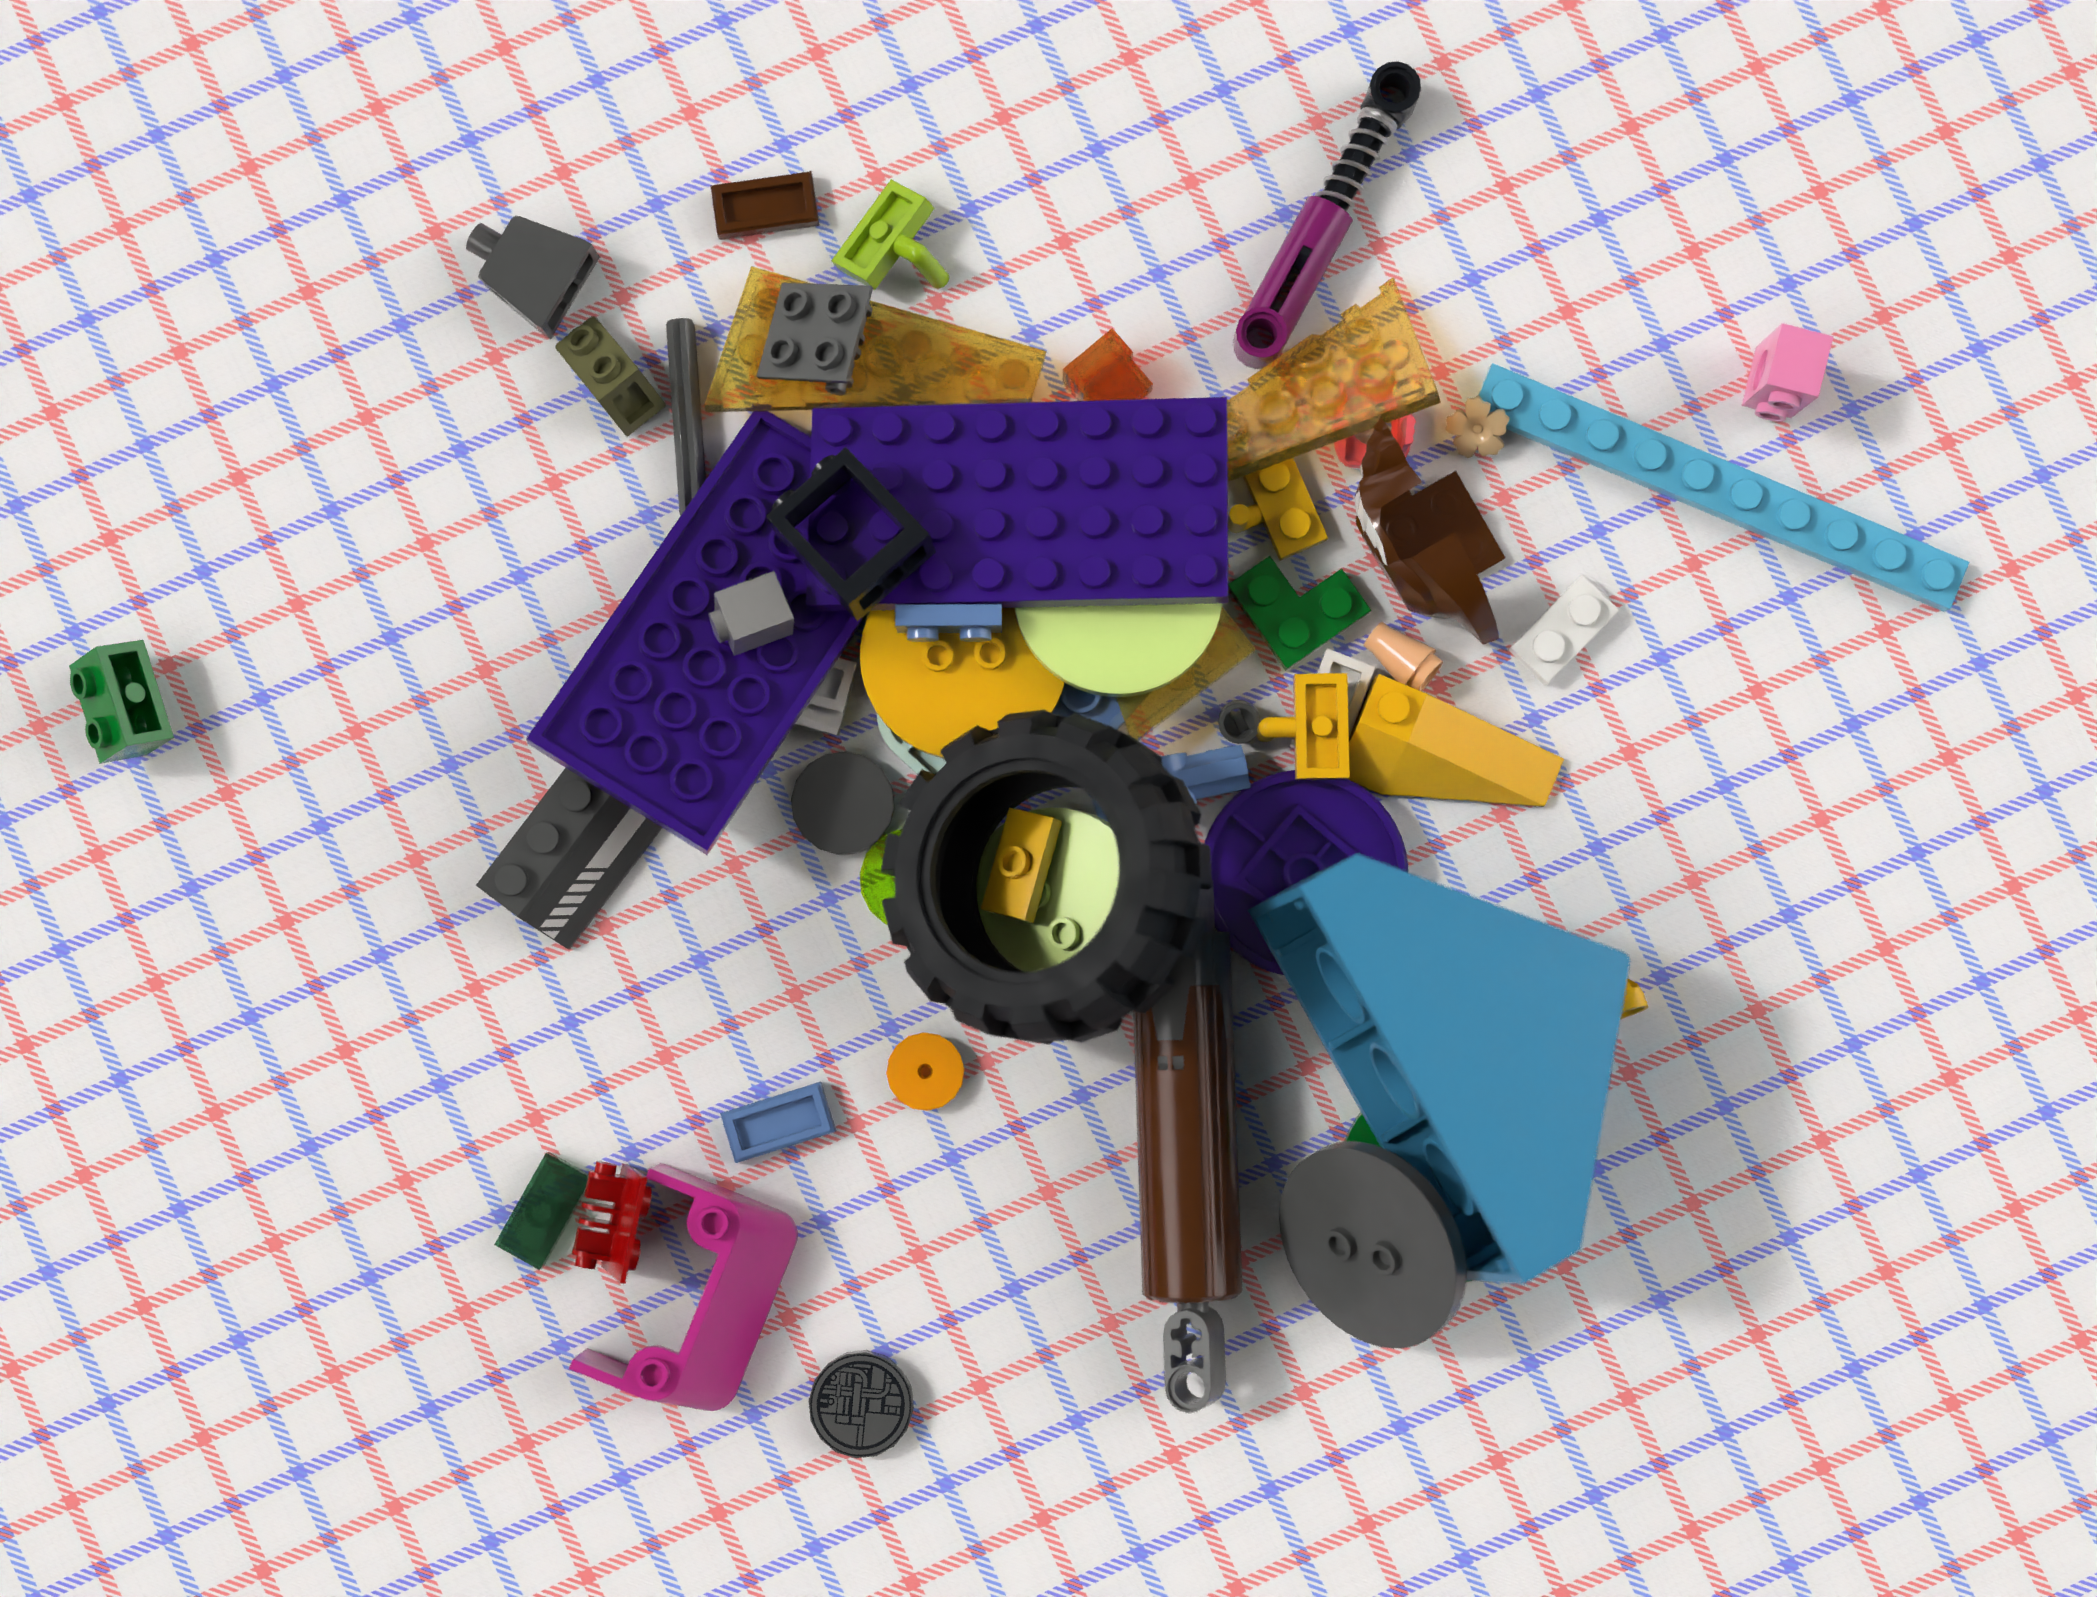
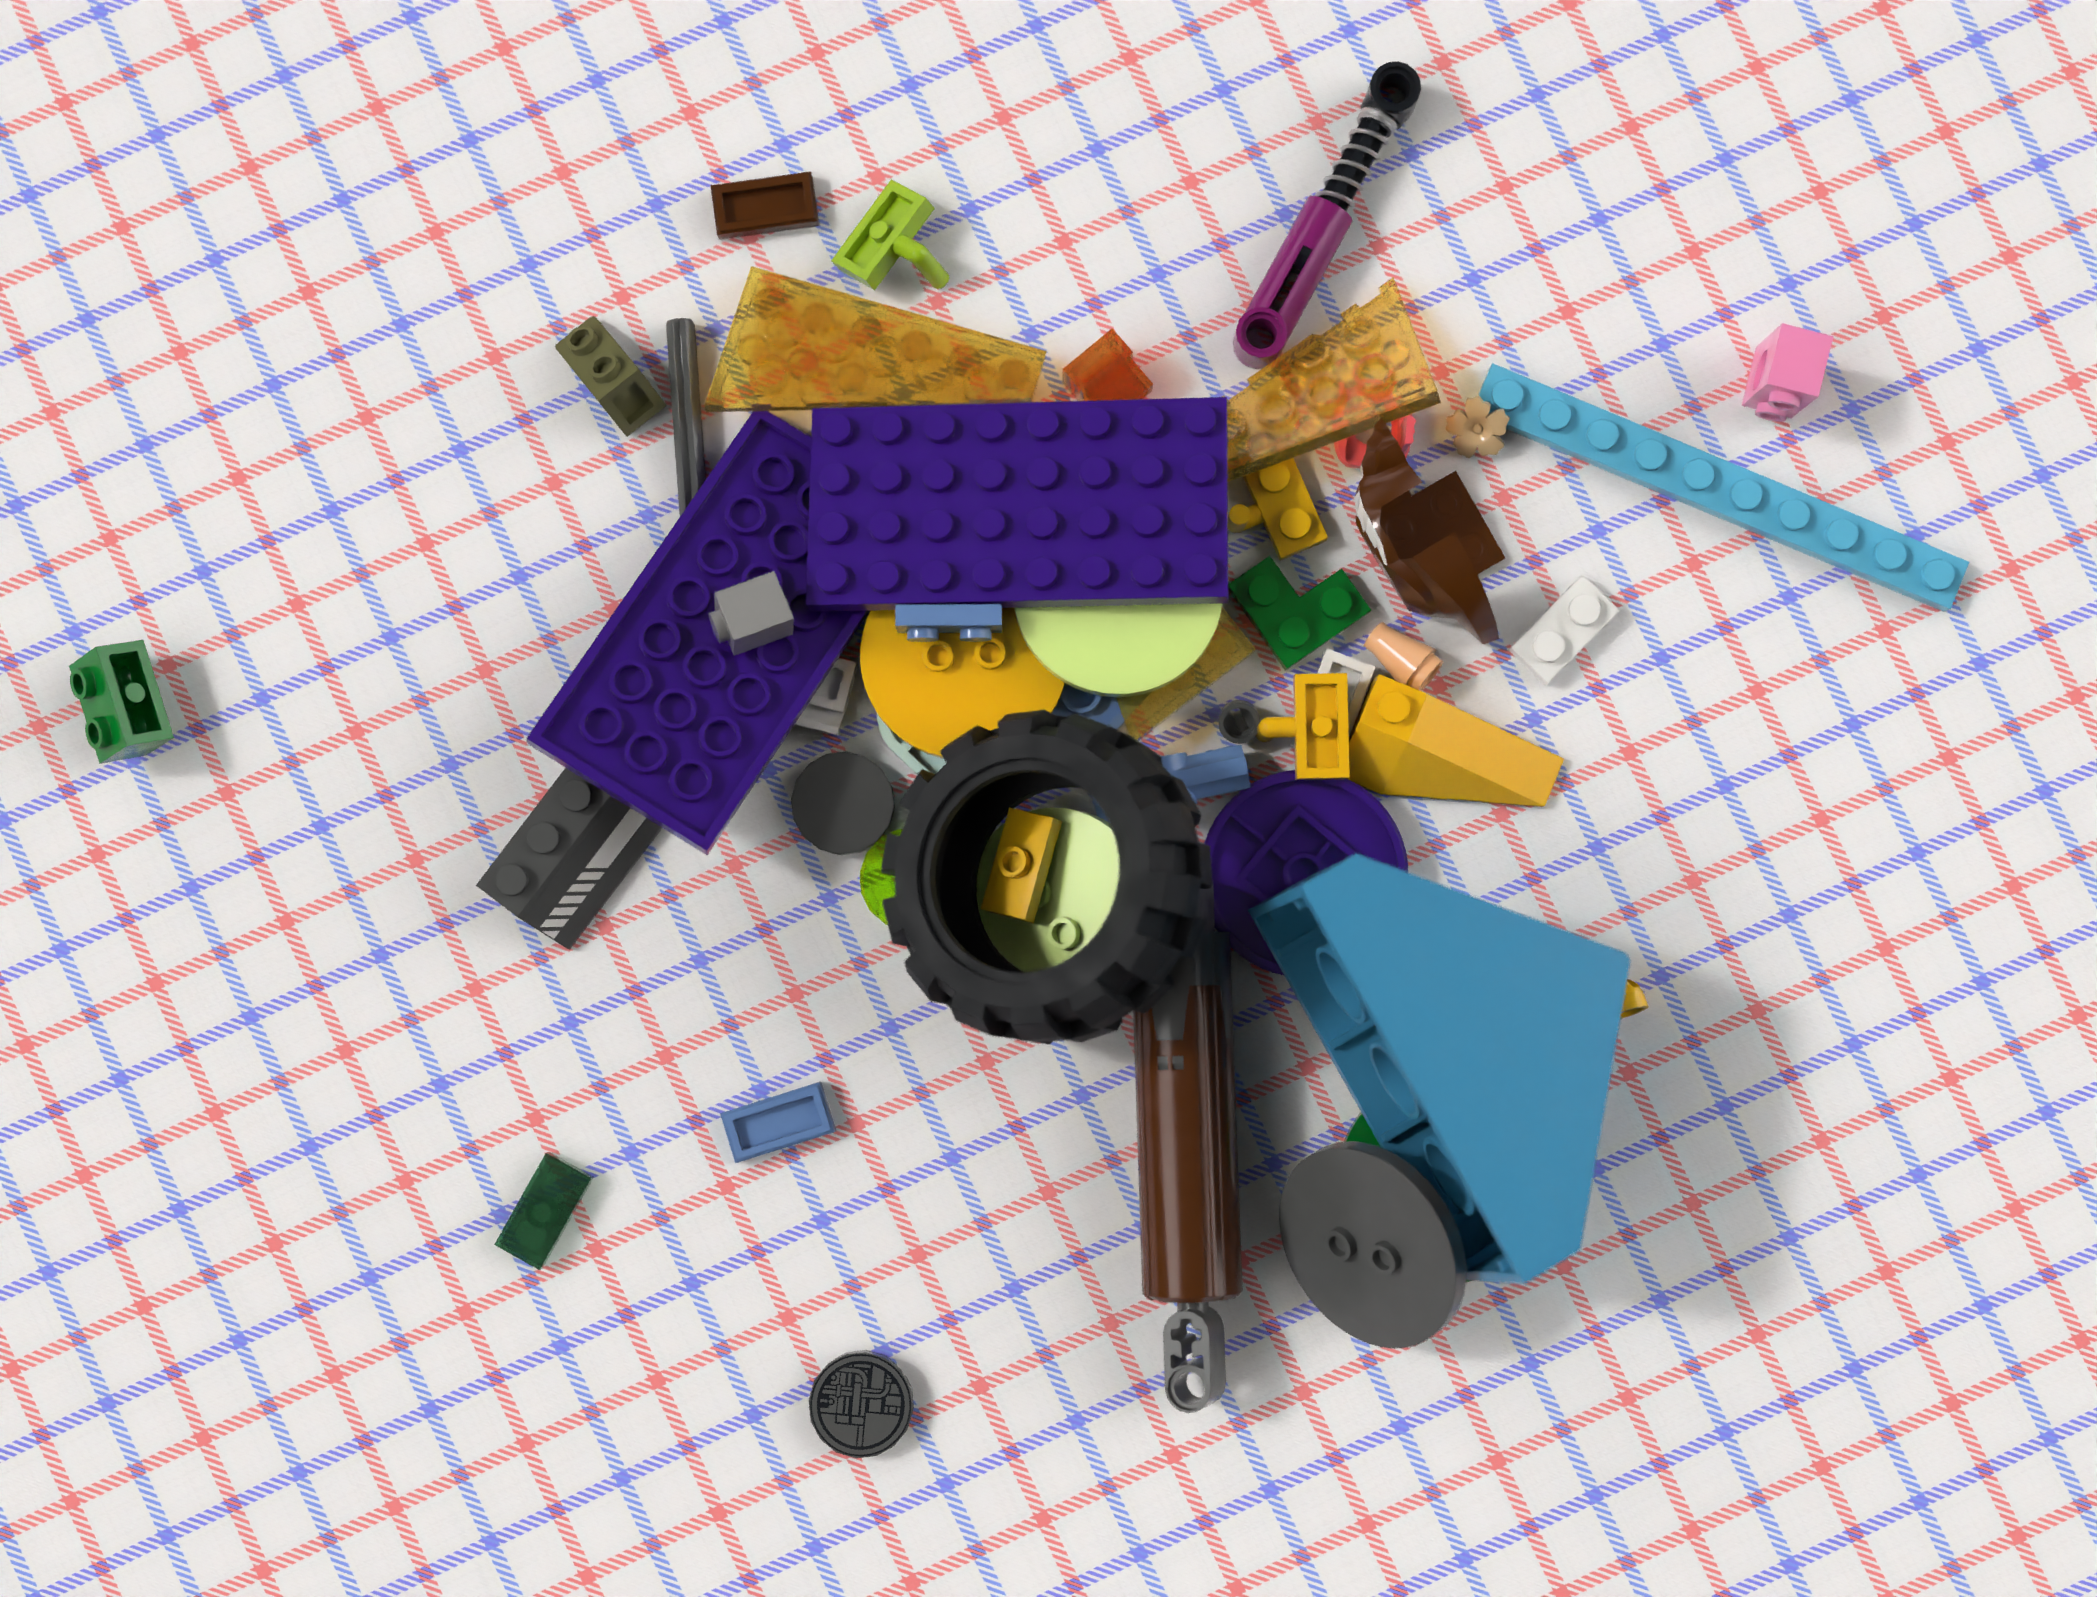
dark grey torso [466,216,600,339] -> none
dark pink windscreen [569,1163,798,1411] -> none
red hinge [572,1161,652,1284] -> none
dark grey hinge [756,282,873,396] -> none
black window [766,447,936,621] -> none
light orange piece [886,1032,964,1111] -> none

